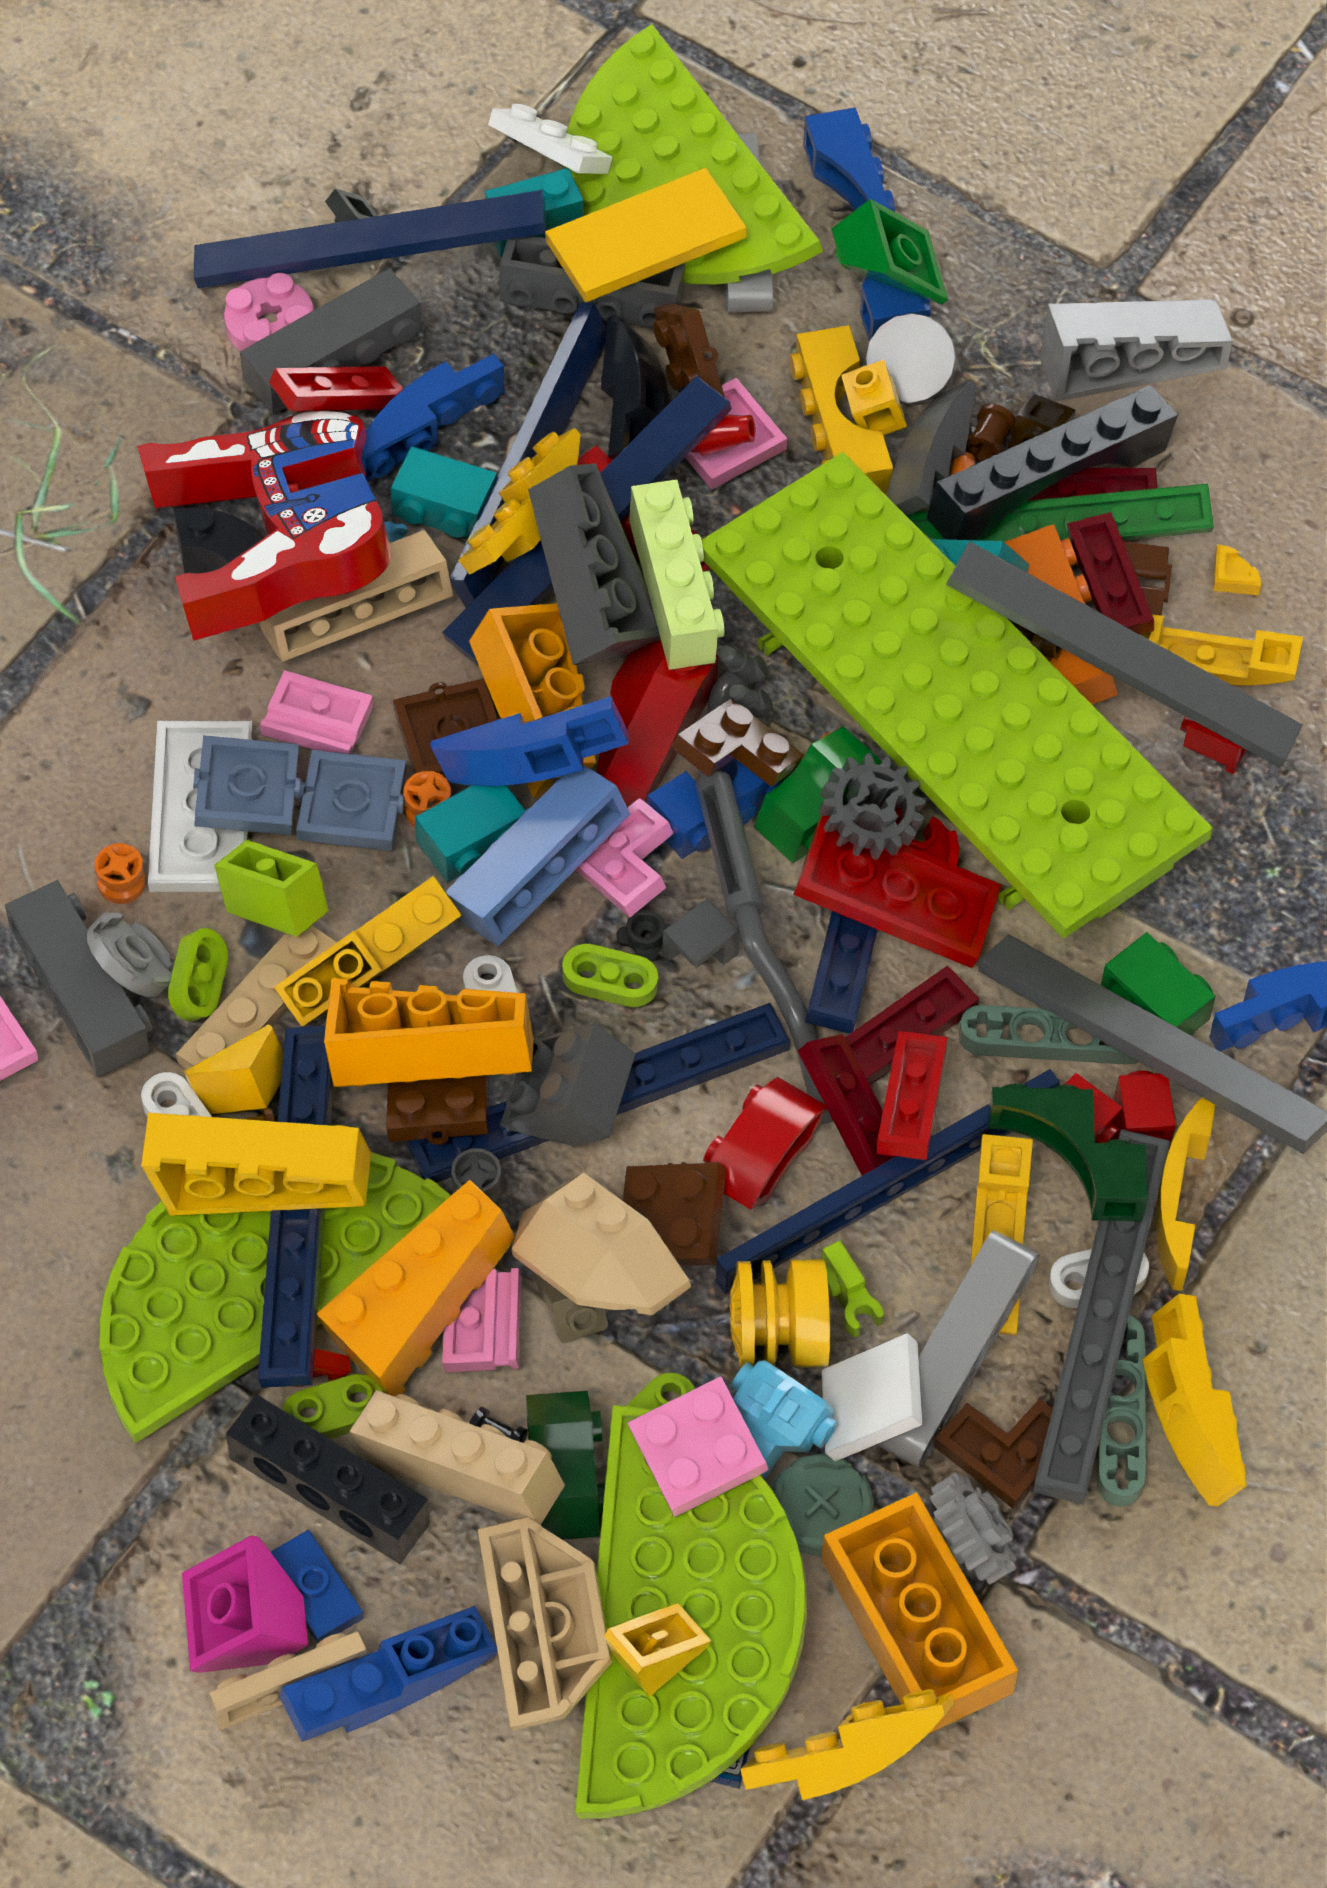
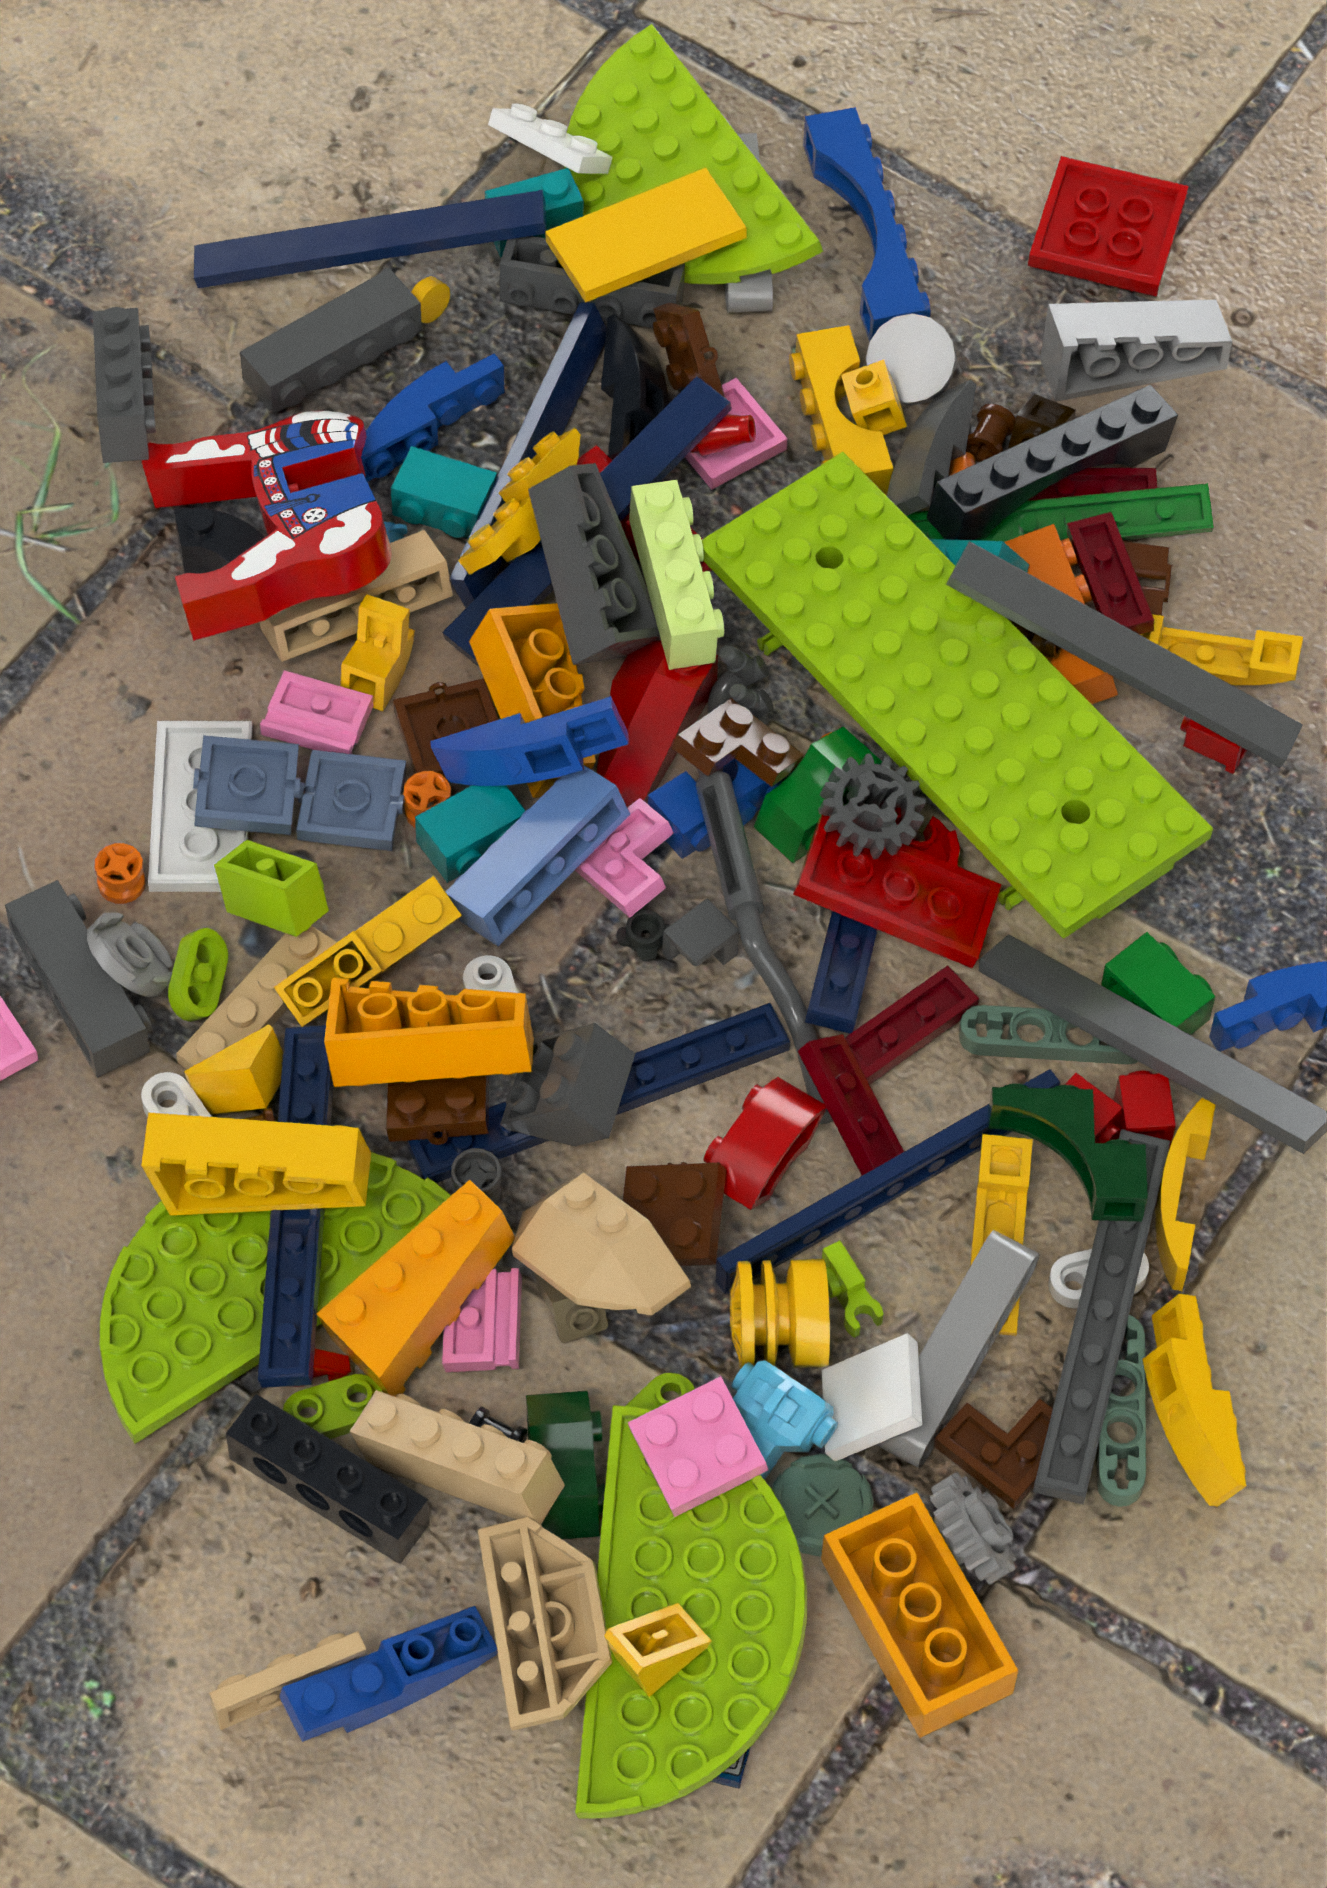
dark pink slope [182,1535,308,1673] -> none
bright pink plate [224,273,314,351] -> none
red plate [269,366,403,412] -> none
blue plate [271,1529,364,1644] -> none
pearl dark grey plate [325,188,378,223] -> none
lime plate [562,944,658,1007] -> none
yellow slope [740,1689,954,1800] -> none
green slope [831,199,948,305] -> none
red plate [877,1031,948,1160] -> none
yellow tile [1213,544,1261,595] -> none
none -> dark grey brick [93,307,156,463]
none -> yellow brick [340,594,415,711]
none -> yellow tile [411,276,450,323]
none -> red plate [1028,156,1189,297]

